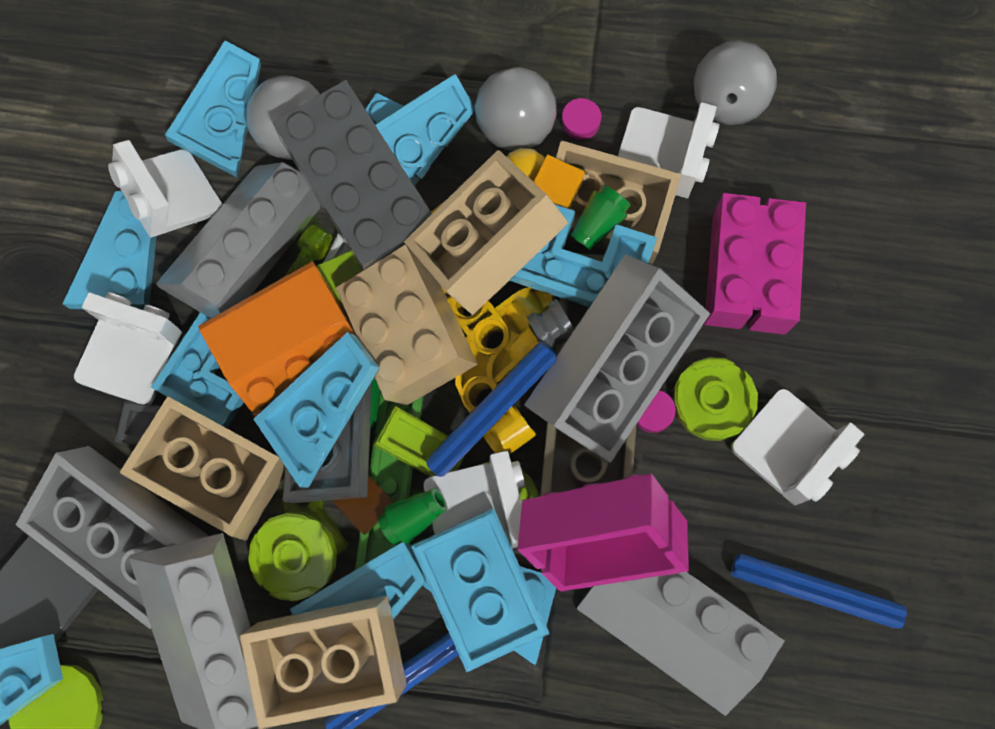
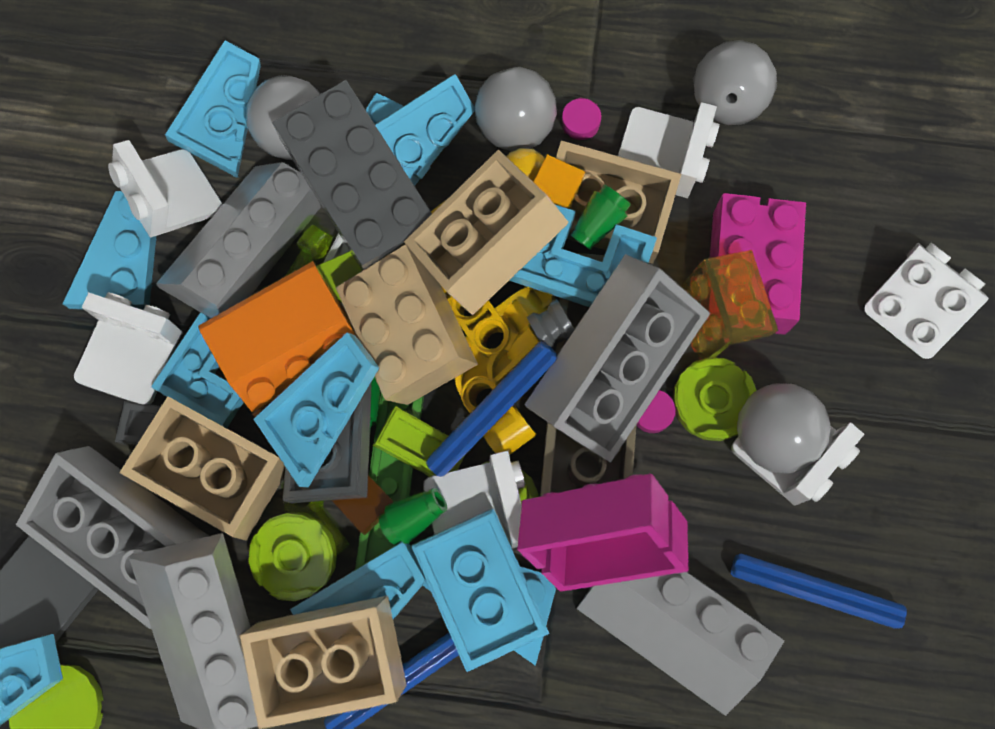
none -> clear yellow bracket [680,250,778,360]
none -> light grey piece [737,383,831,474]
none -> white bracket [865,243,989,359]

